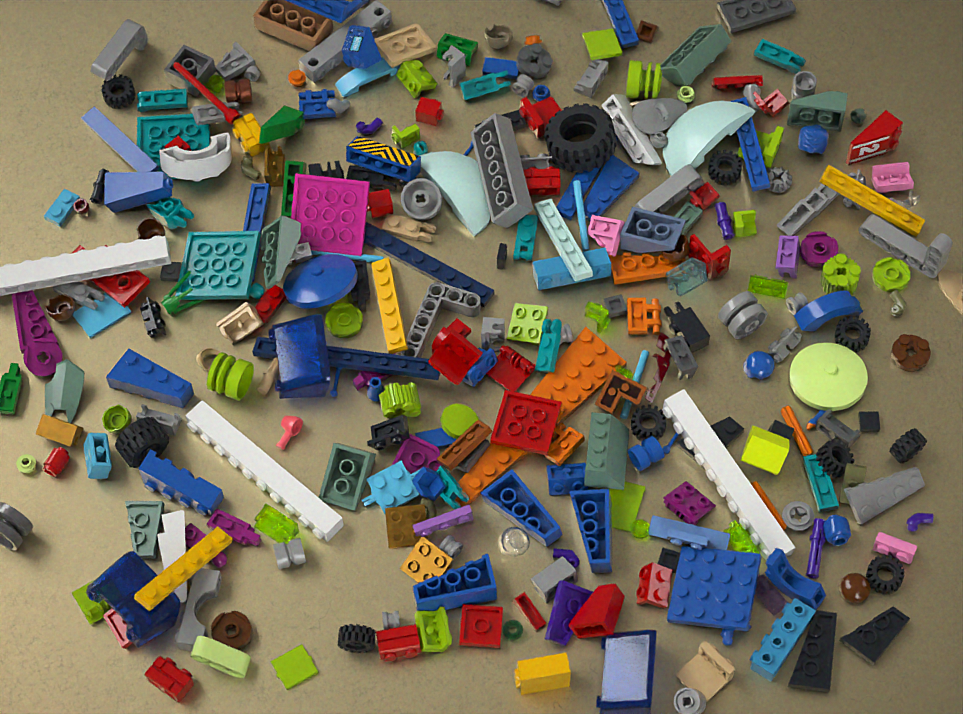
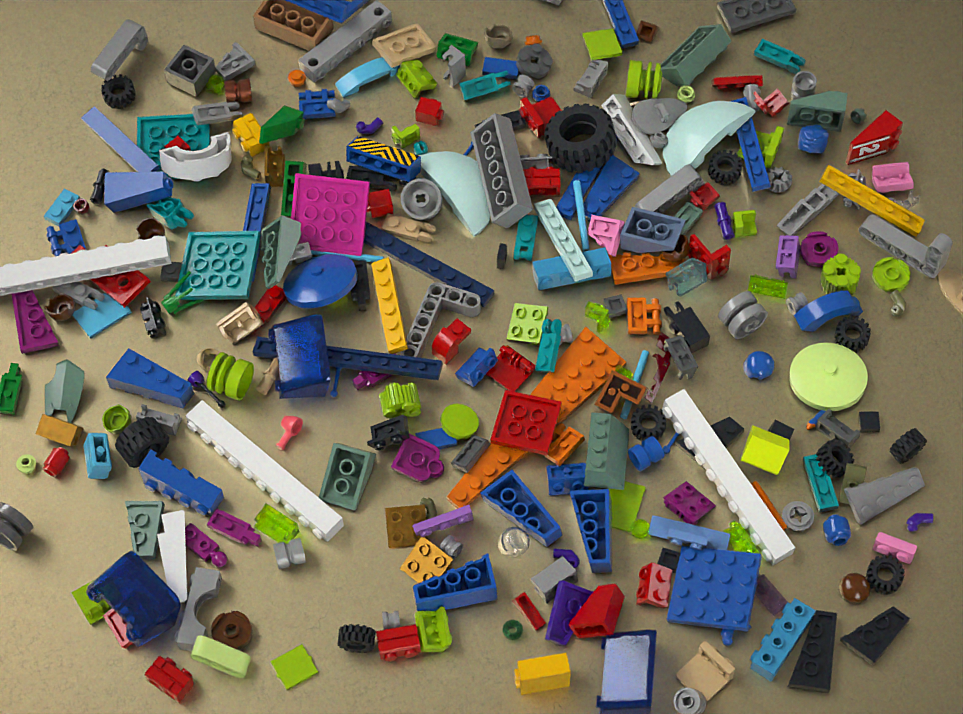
magenta plate [23,338,63,377] -> none
yellow plate [134,527,233,611] -> none
teal plate [137,89,187,112] -> none
red piece [173,62,240,125] -> none
light grey hinge [245,66,260,82] -> none
teal hinge [249,282,265,299] -> none
lime tile [325,303,363,338] -> none
blue slope [342,25,382,69] -> none
medium azure plate [361,461,421,514] -> none
blue cone [367,377,385,402] -> none
blue panel [412,466,446,501] -> none
red bracket [428,329,483,385] -> none
teal hinge [436,466,469,510] -> none
dark orange plate [437,420,493,471] -> none
red plate [459,604,503,648] -> none
light grey hinge [481,317,505,352] -> none
blue arch [765,548,826,610] -> none
light grey hinge [767,326,802,363] -> none
orange axle [781,406,814,457] -> none
dark purple pin [806,518,826,579] -> none
reddish brown plate [891,334,931,372] -> none
none -> blue plate [46,219,86,257]
none -> hinge [187,370,225,408]

